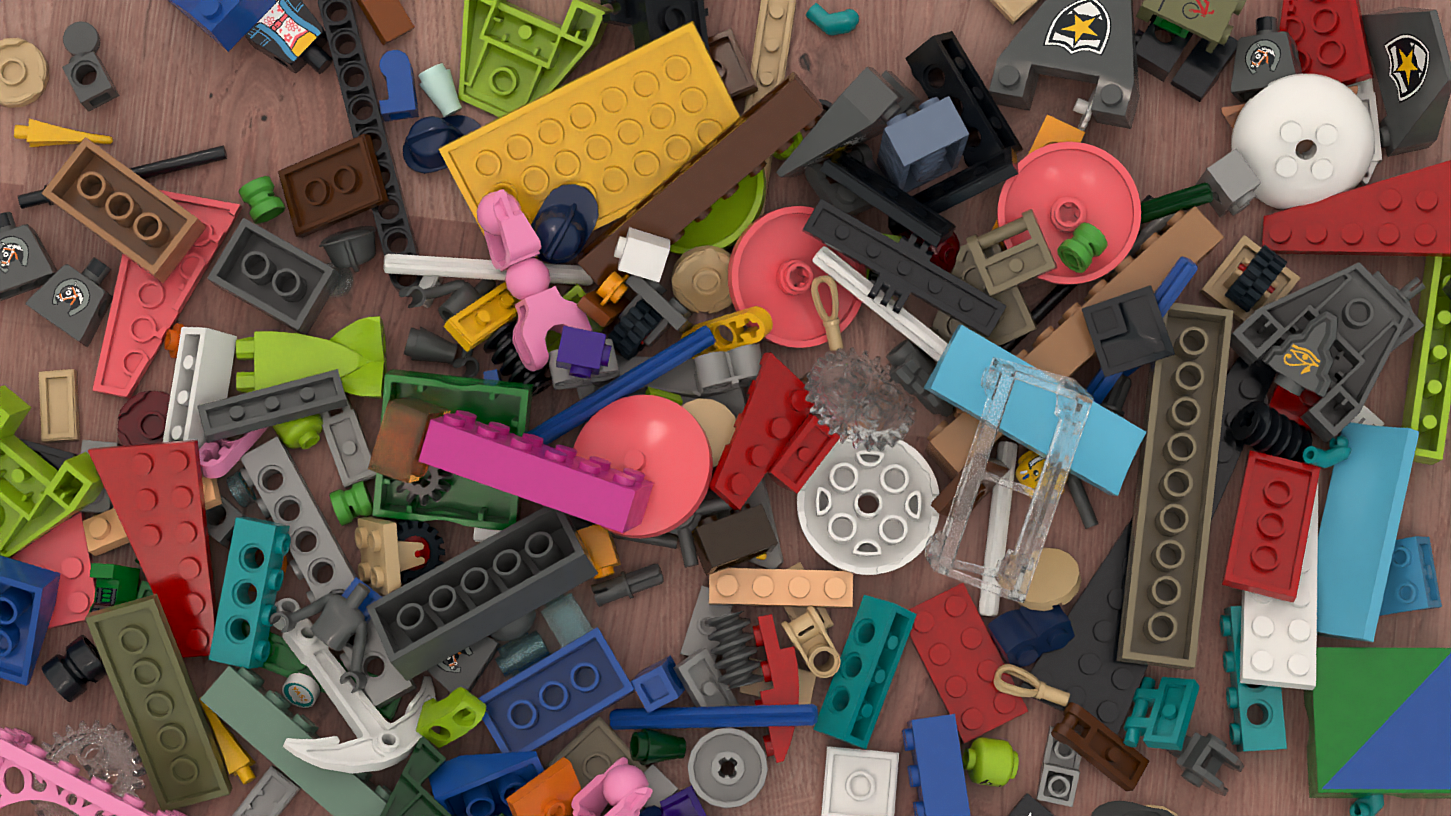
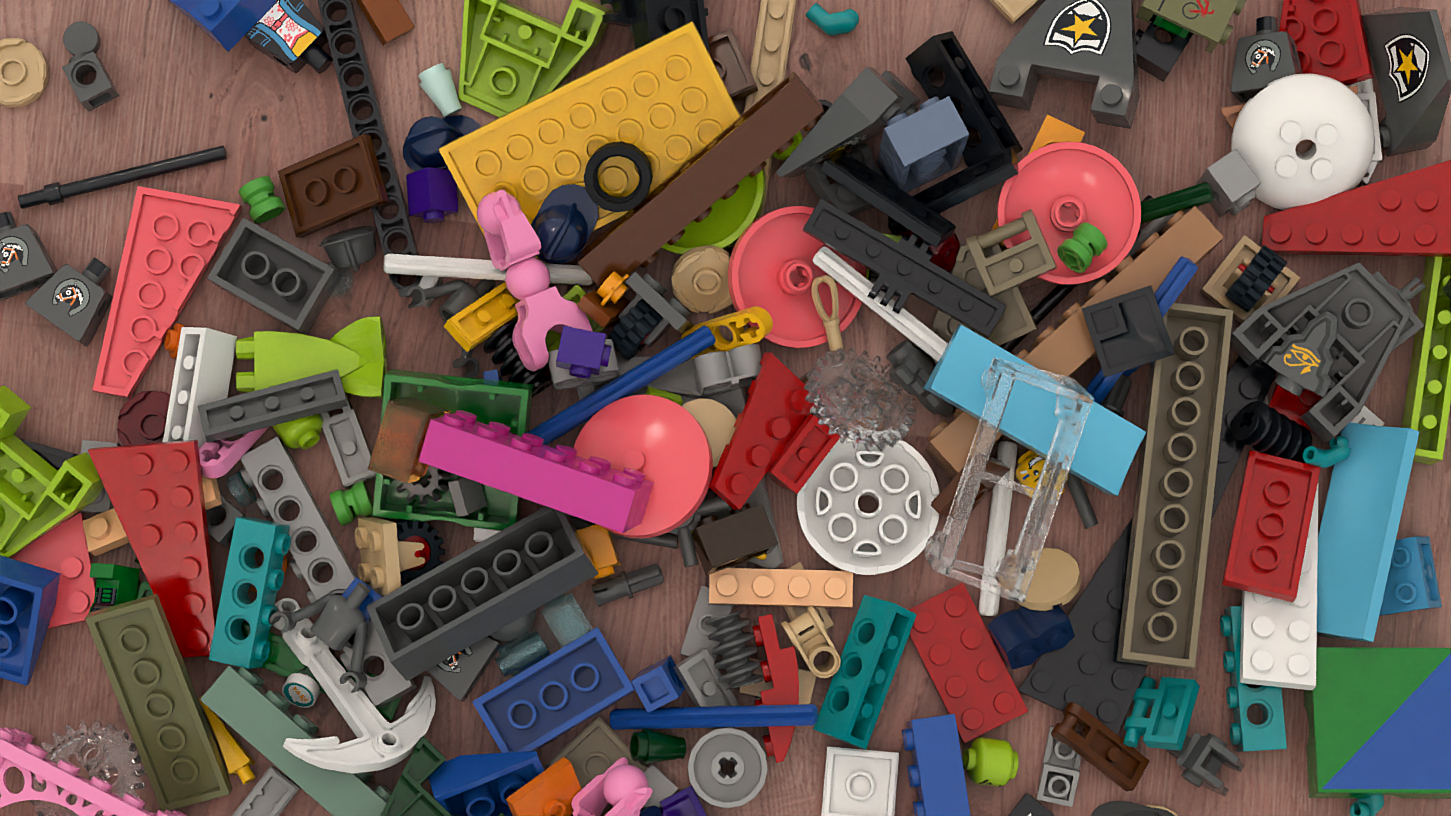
yellow piece [14,118,113,147] -> none
tan tile [39,369,80,443] -> none
black wheel [41,635,107,702] -> none
medium nougat brick [42,137,206,284] -> none
blue leg [379,50,419,122] -> none
dark grey cone [403,327,458,365] -> none
lime leg [415,687,486,748] -> none
white brick [614,227,670,282] -> none
tan piece [994,664,1070,707] -> none
white piece [1073,86,1097,131] -> none
black slope [1171,36,1238,102] -> none
none -> dark purple brick [406,167,458,223]
none -> light grey tile [448,476,487,517]
none -> black tyre [584,141,653,212]

